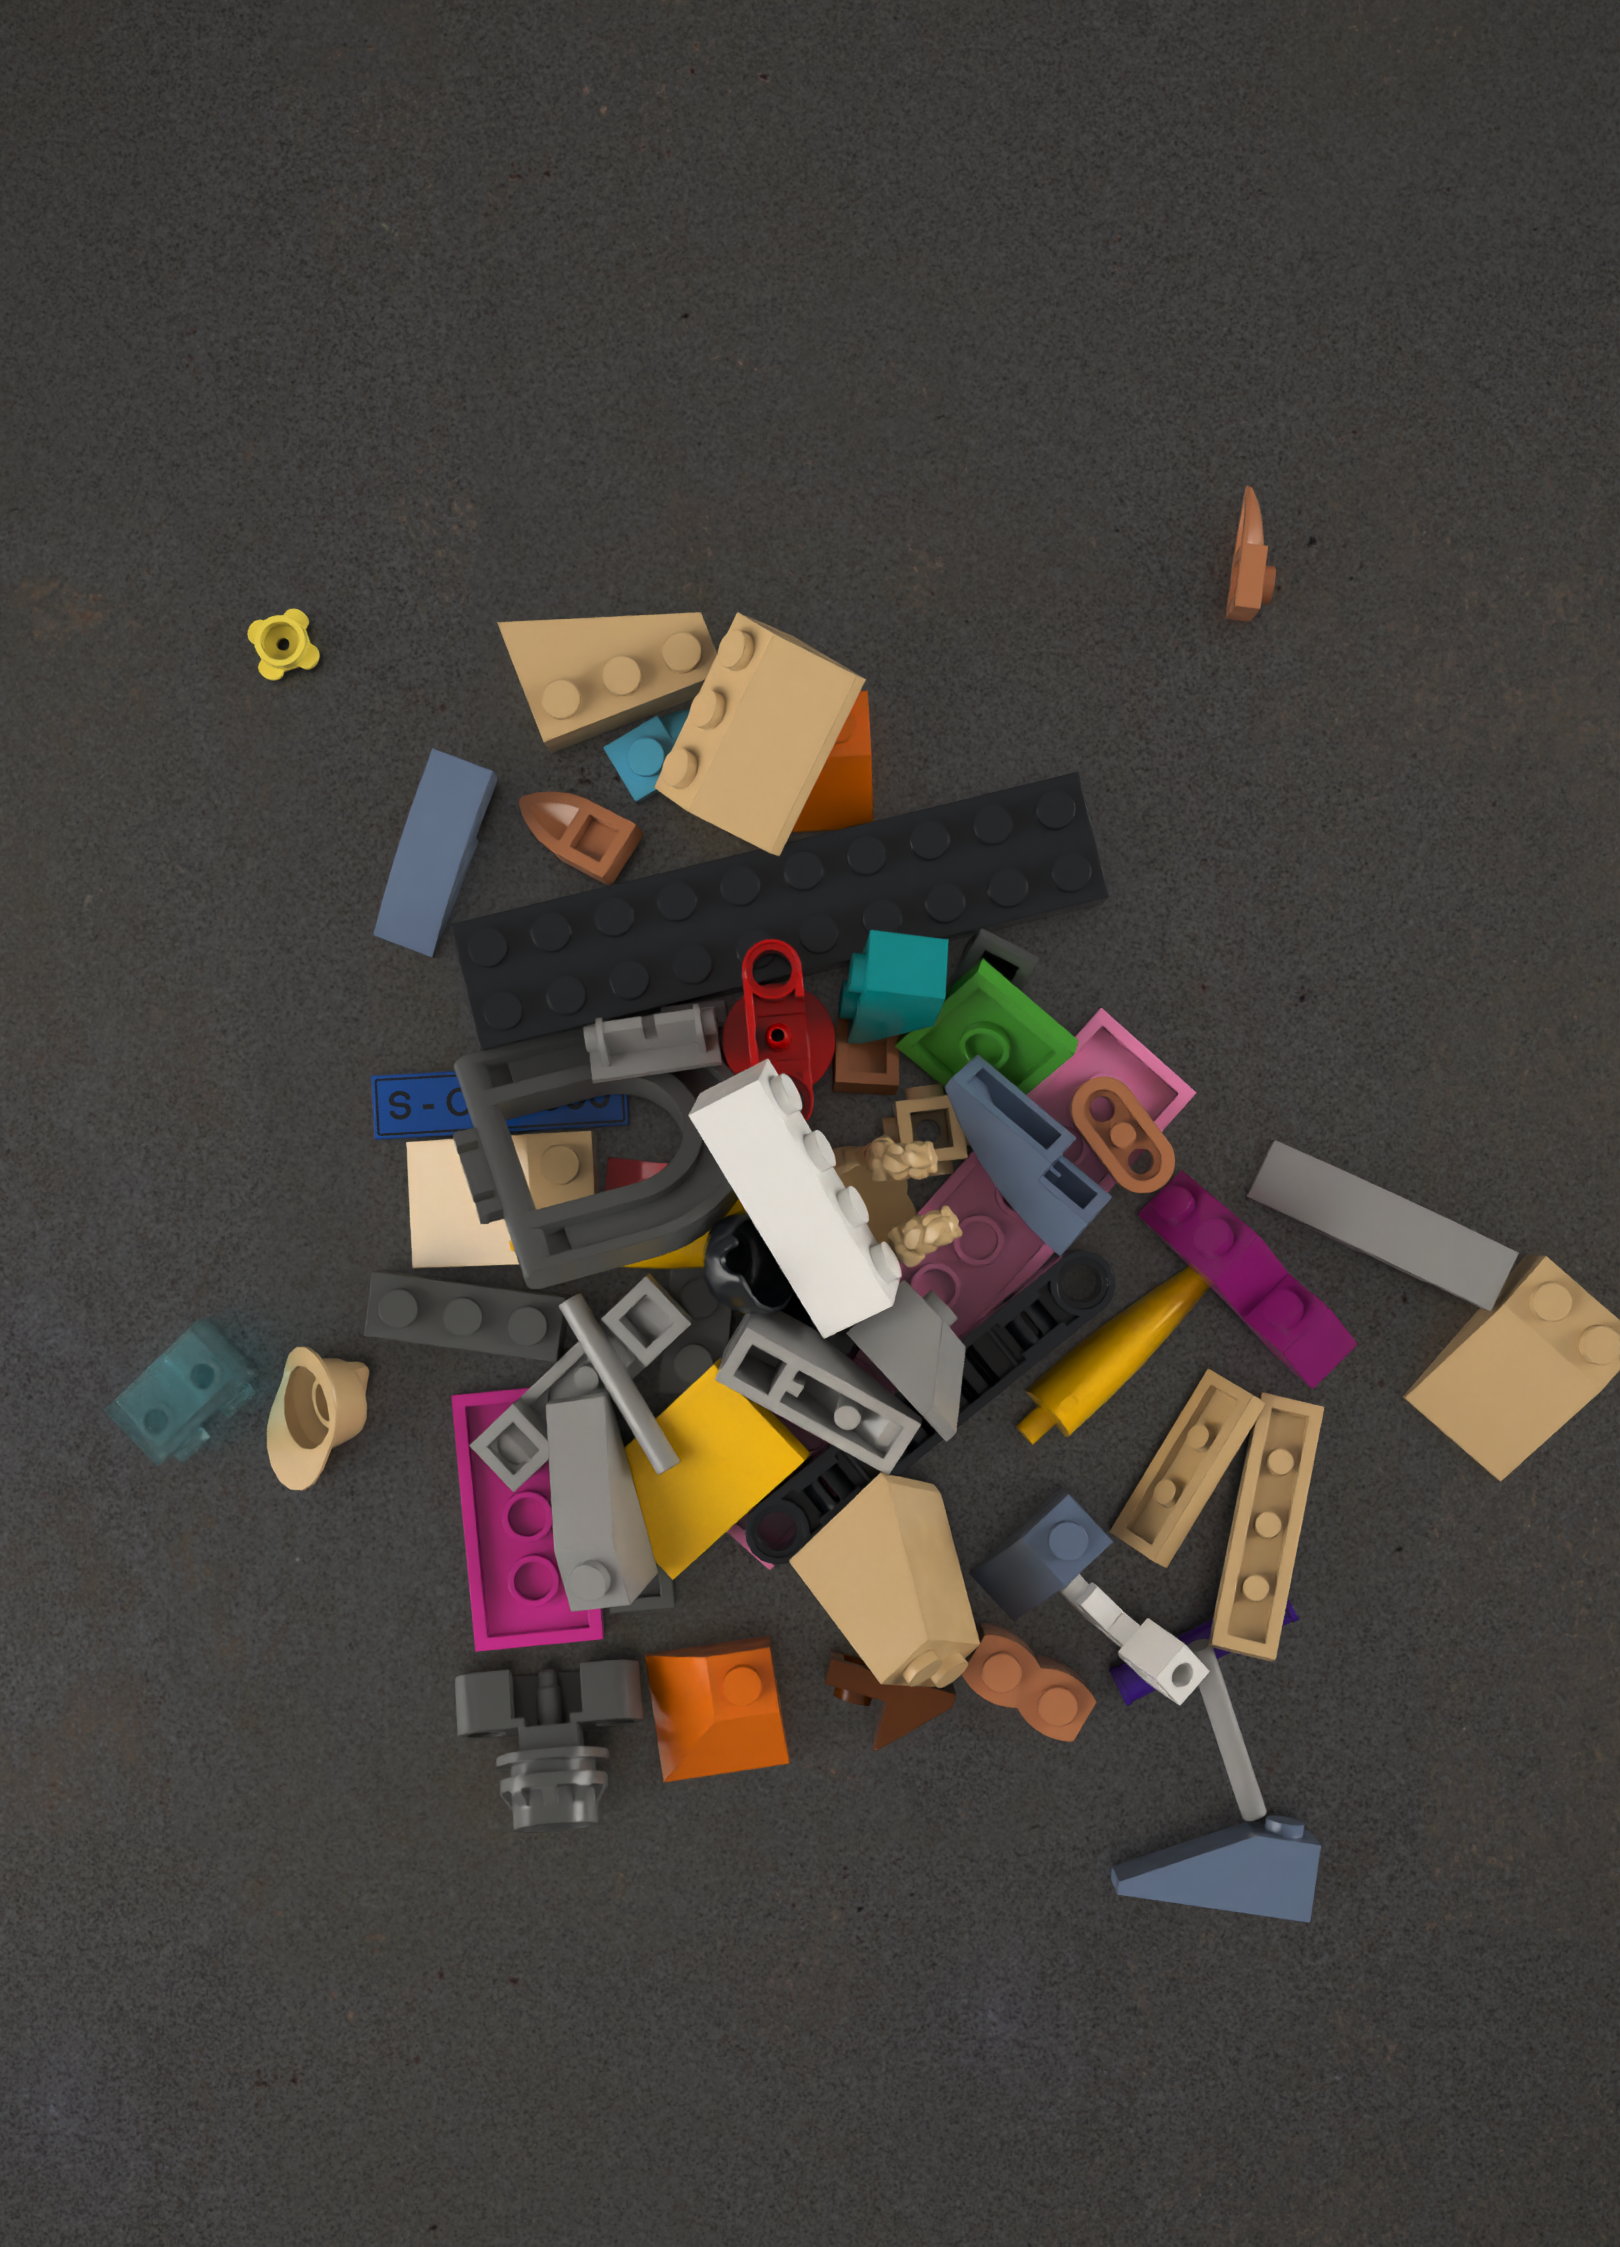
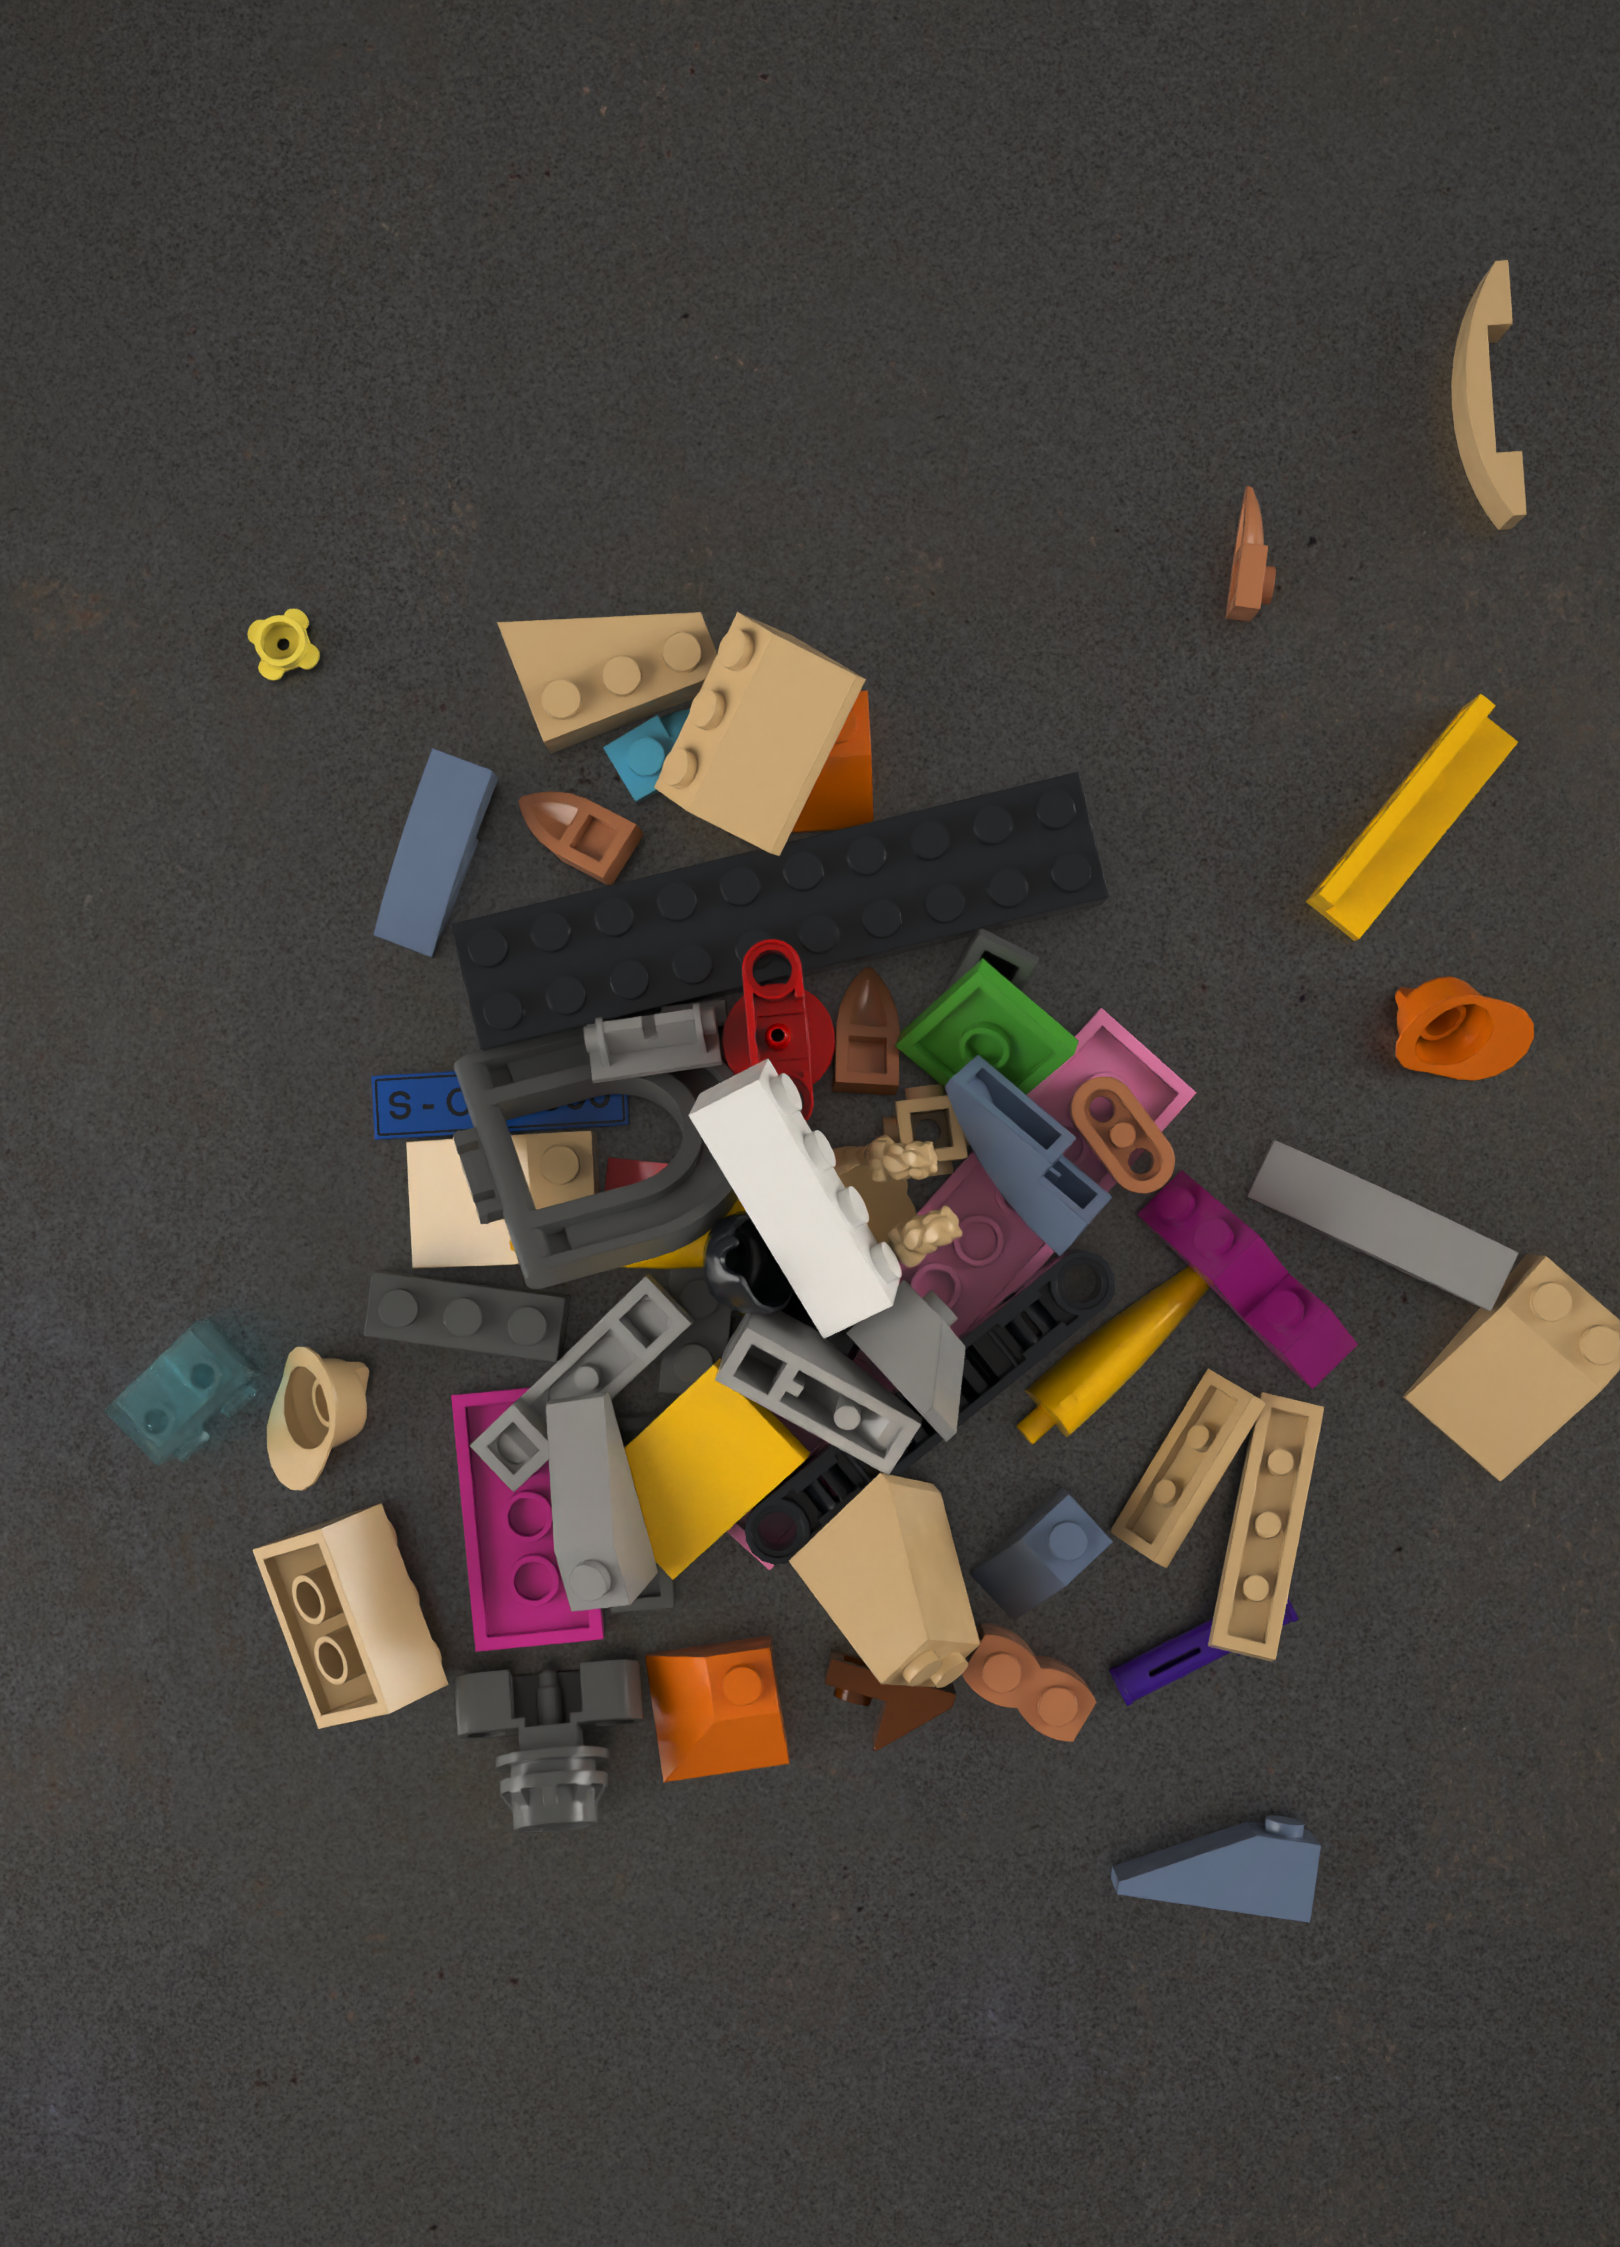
light grey bar [558,1293,681,1476] -> none
teal slope [838,930,949,1044] -> none
white piece [1059,1574,1210,1706] -> none
light grey bar [1188,1639,1267,1821] -> none
none -> tan slope [253,1503,449,1729]
none -> yellow fence [1306,694,1518,941]
none -> orange piece [1395,976,1534,1081]
none -> tan slope [1451,260,1527,530]

